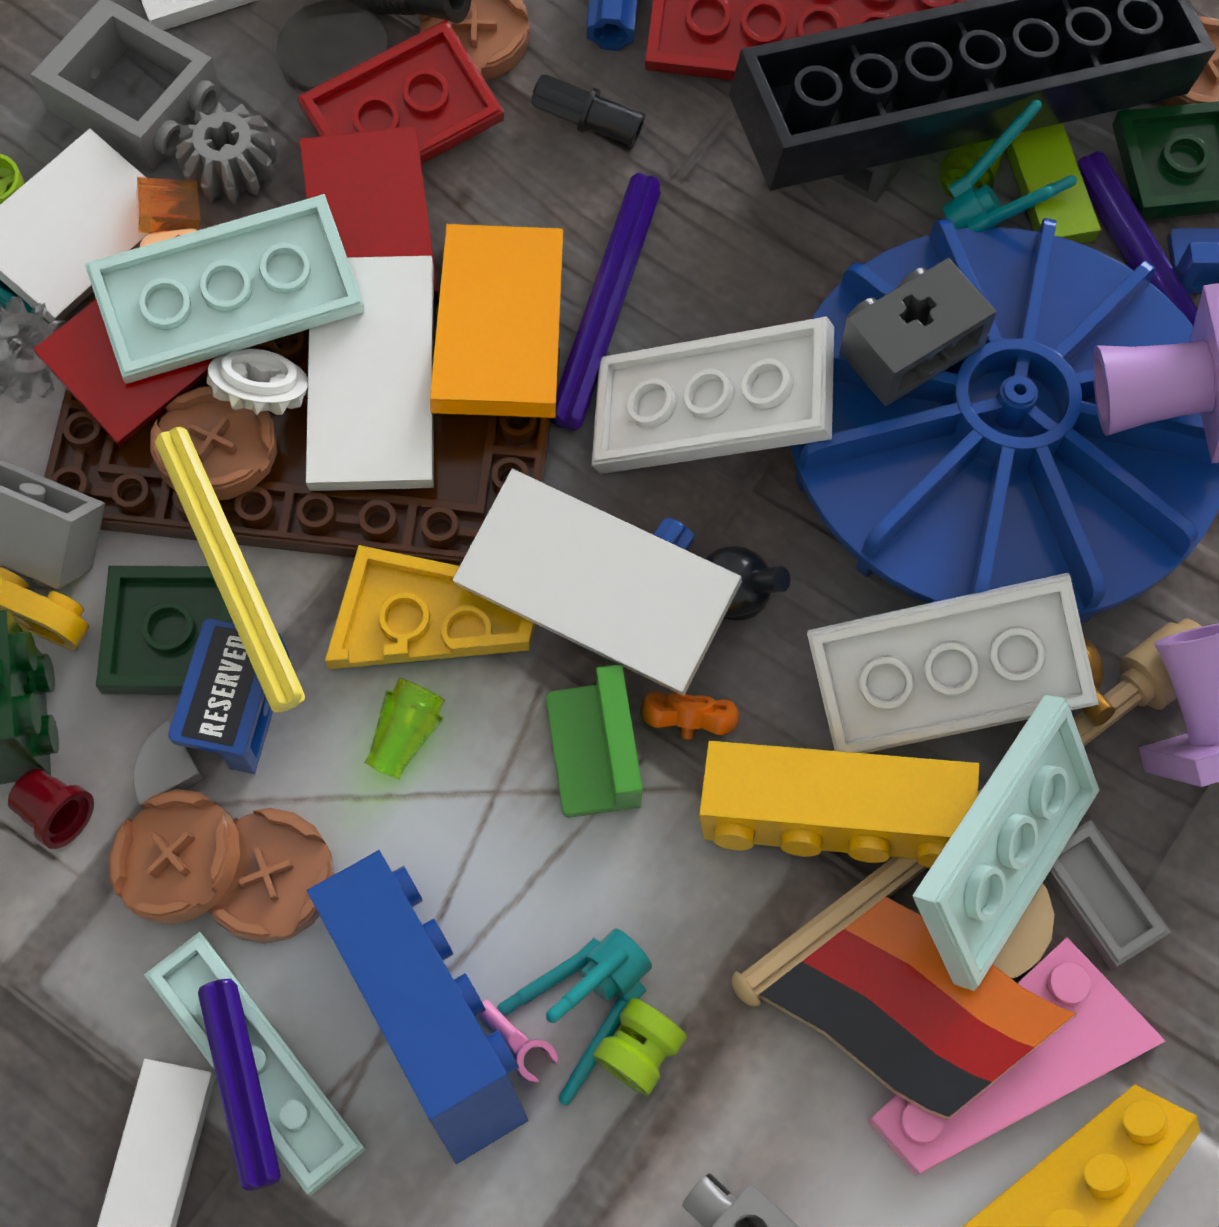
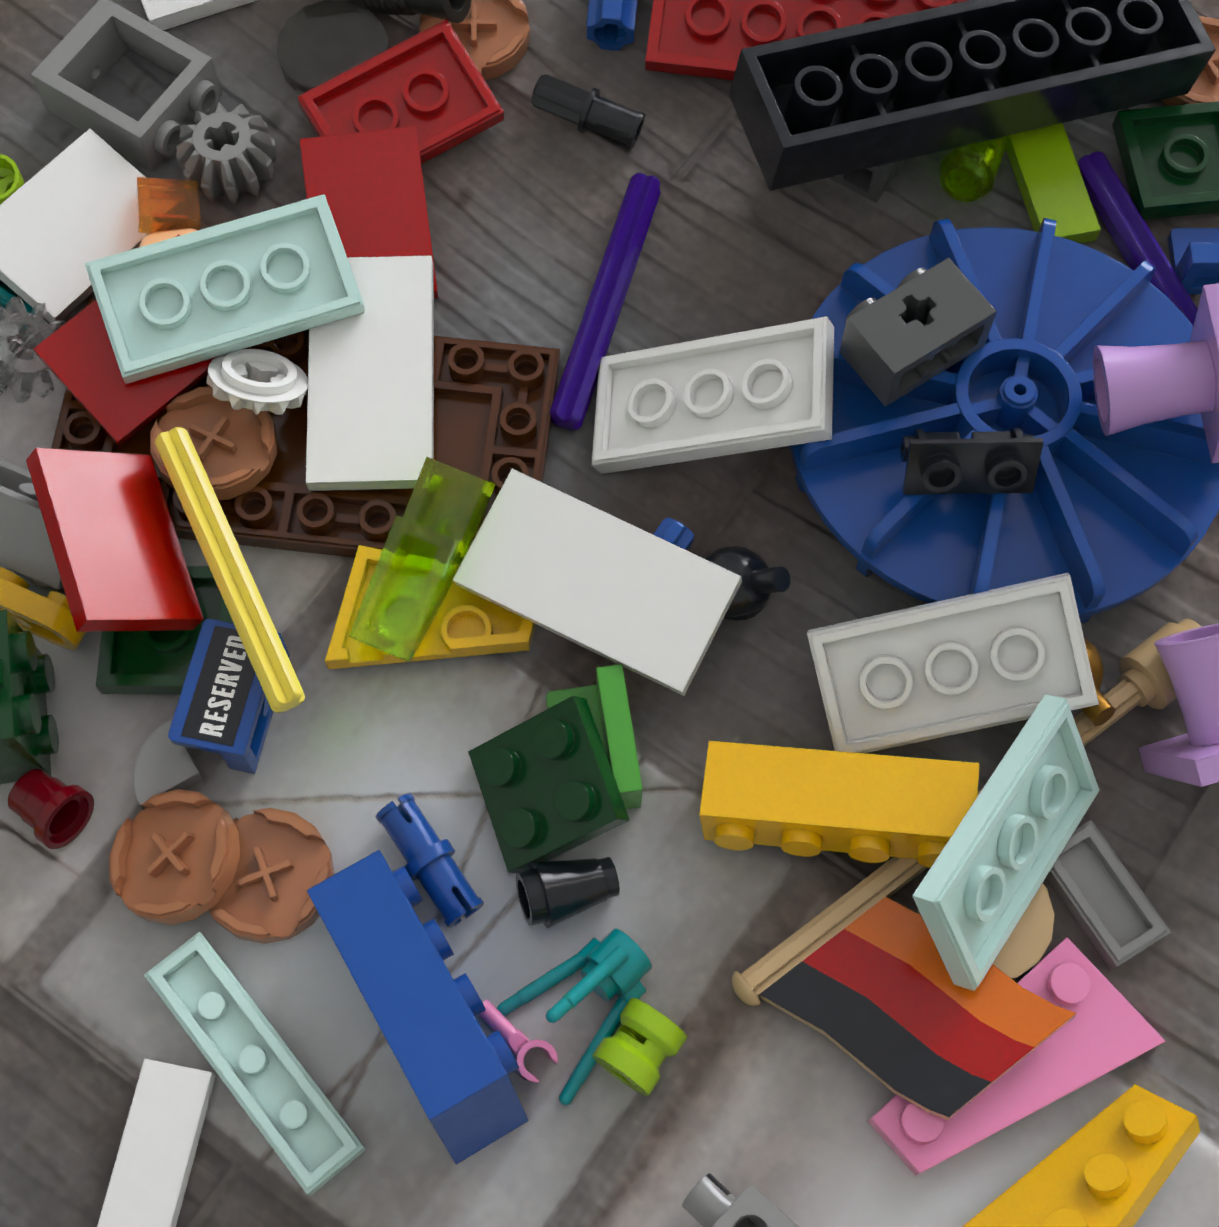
dark purple axle [198,979,281,1191] -> none
clear neon green cone [364,678,445,780] -> none
light orange tile [430,224,563,418] -> none
orange piece [640,691,740,739] -> none
teal plant [942,99,1077,232] -> none
none -> tile [26,448,204,632]
none -> clear neon green slope [349,457,496,661]
none -> blue pin [375,793,484,928]
none -> dark green plate [468,696,630,873]
none -> black cone [516,857,620,928]
none -> black hinge [900,428,1043,495]

